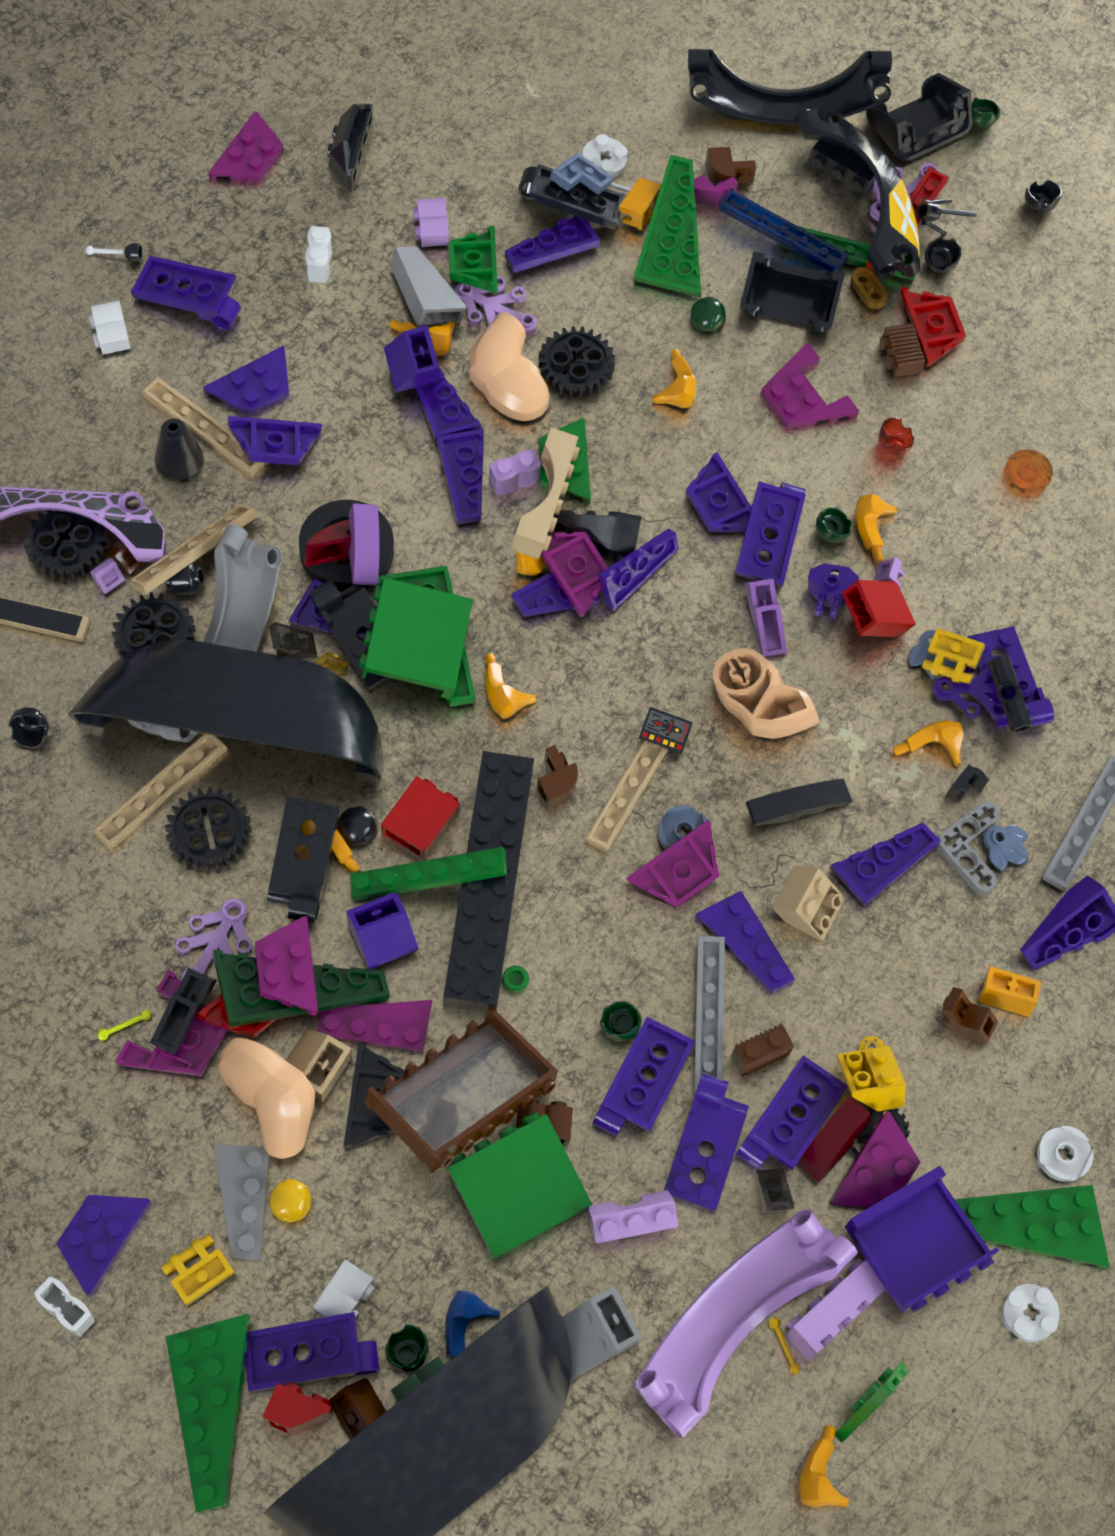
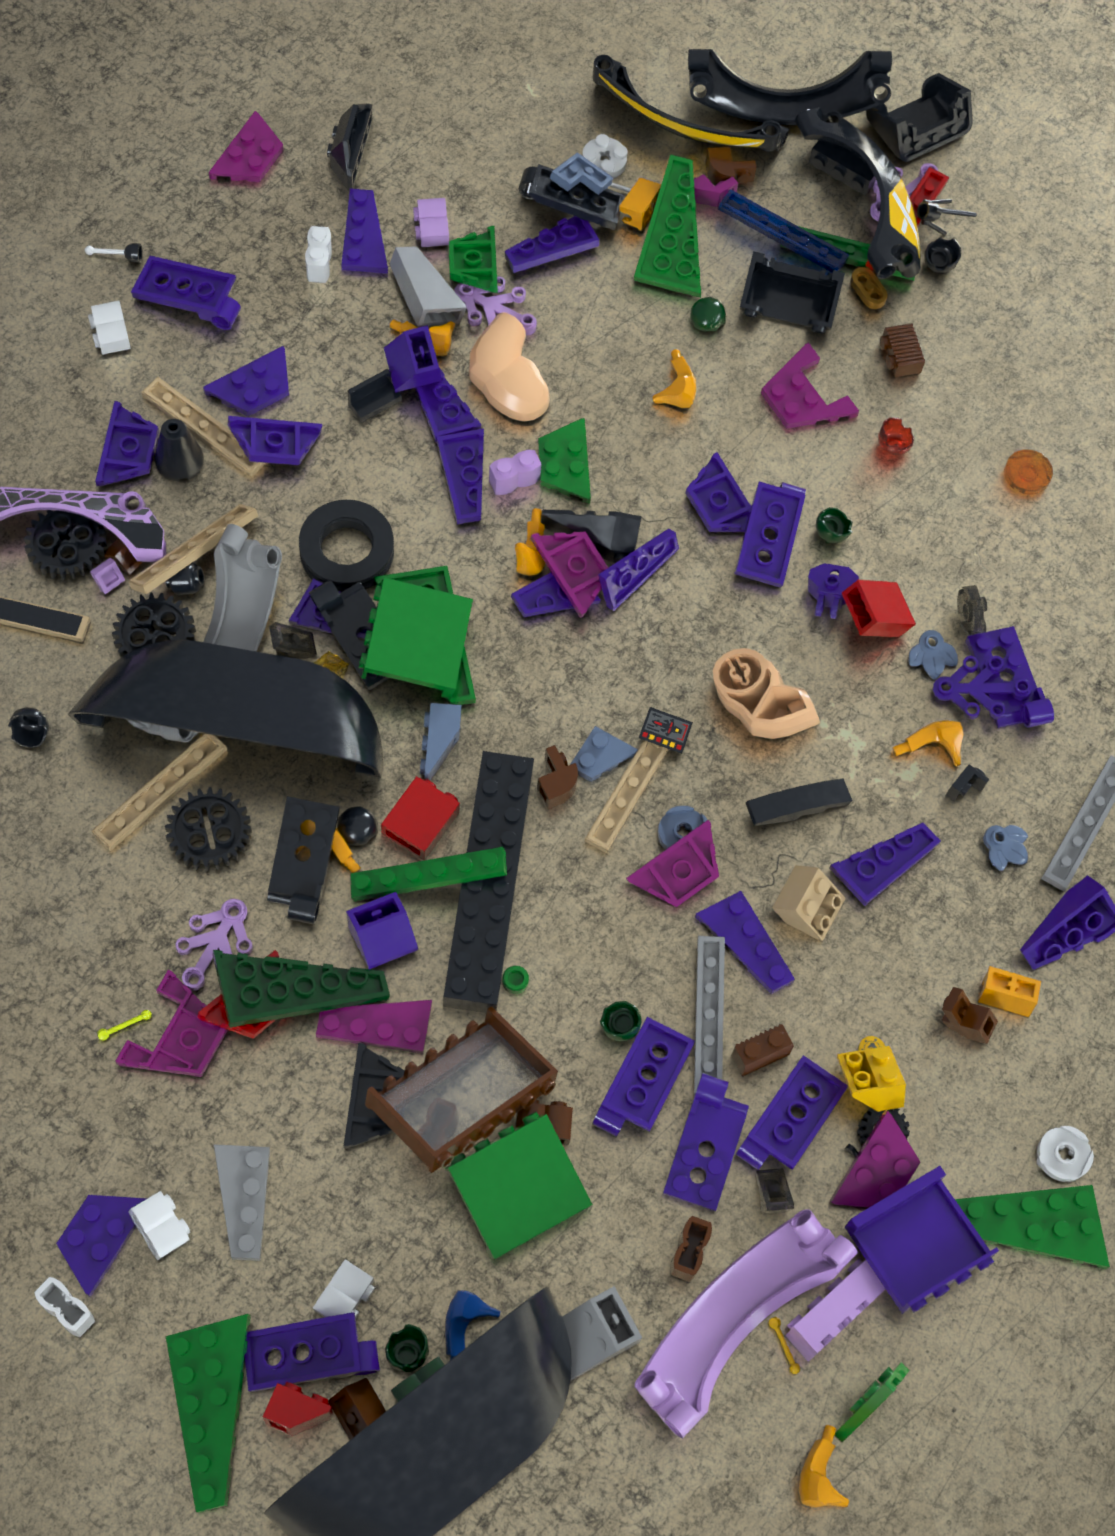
black slope [150,968,217,1055] -> none
yellow plate [160,1233,235,1307] -> none
light nougat piece [218,1038,315,1159] -> none
magenta wing [254,917,318,1016] -> none
yellow hair [269,1179,312,1223] -> none
tan slope [285,1029,352,1103] -> none
dark red slope [303,520,351,567] -> none
medium lavender slope [348,503,379,585] -> none
light orange animal [484,653,537,719] -> none
tan arch [510,427,580,559] -> none
black gear [538,326,615,397] -> none
lavender arch [587,1190,678,1244] -> none
medium lavender slope [745,579,787,657] -> none
dark red slope [797,1096,872,1183] -> none
light orange animal [855,494,897,563] -> none
lavender tile [874,557,905,587] -> none
red wing [900,287,966,367] -> none
yellow plate [922,628,985,685] -> none
light grey beam [937,802,1000,895] -> none
dark green hair [972,97,1001,128] -> none
black piece [988,655,1033,734] -> none
white plate [1001,1284,1060,1343] -> none
black hair [1025,180,1062,212] -> none
none -> dark purple wing [95,401,159,487]
none -> white brick [128,1191,190,1260]
none -> dark purple wing [341,188,388,274]
none -> black panel [347,369,402,423]
none -> sand blue slope [420,703,461,781]
none -> sand blue wing [570,726,638,782]
none -> black panel [592,55,789,152]
none -> reddish brown brick [670,1216,712,1282]
none -> clear smoke plate [957,585,987,636]

